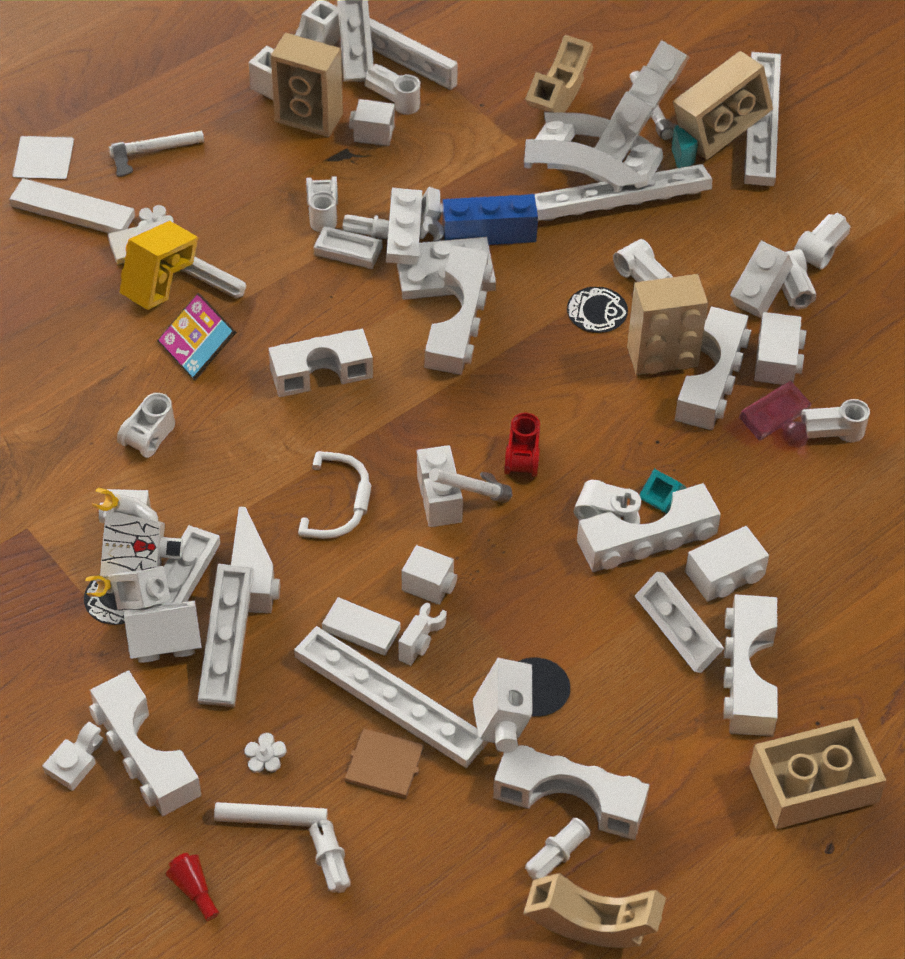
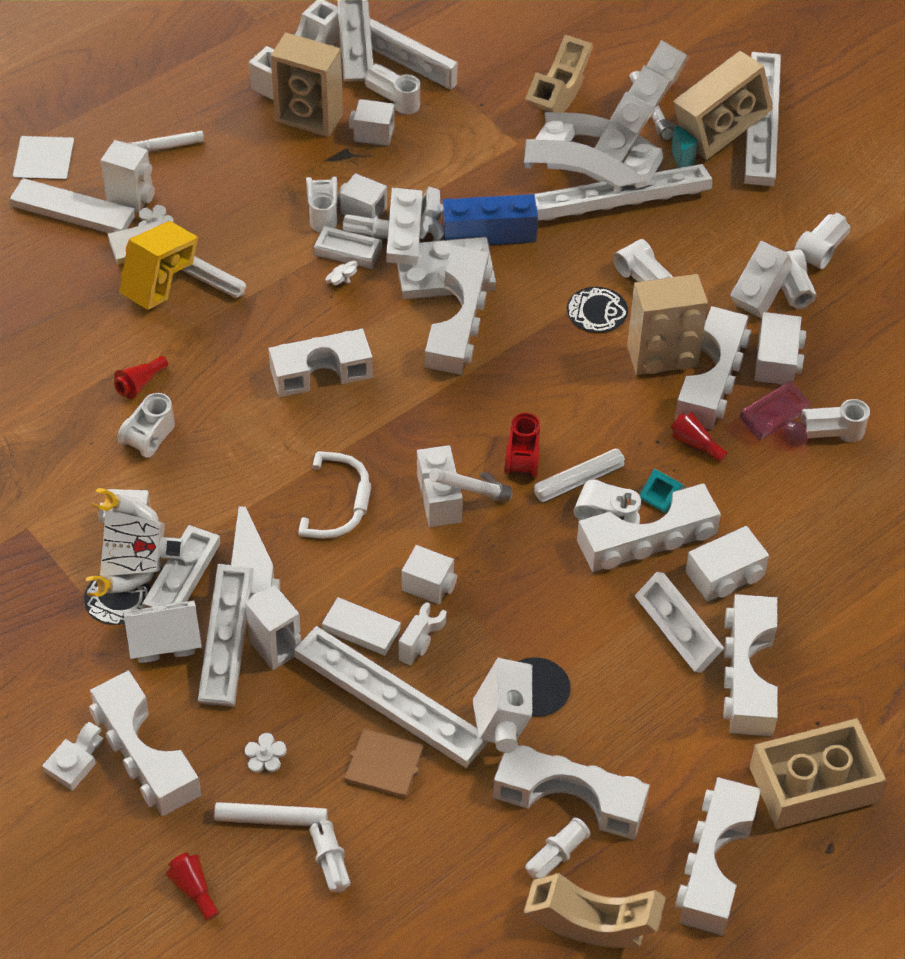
white bracket [110,566,170,610] -> none
piece [157,293,237,381] -> none
none -> white piece [101,140,155,213]
none -> red cone [114,355,168,399]
none -> white piece [245,585,301,670]
none -> white plant [325,261,358,285]
none -> white brick [338,173,387,219]
none -> white axle [534,449,625,502]
none -> red cone [671,412,728,463]
none -> white arch [675,777,761,936]

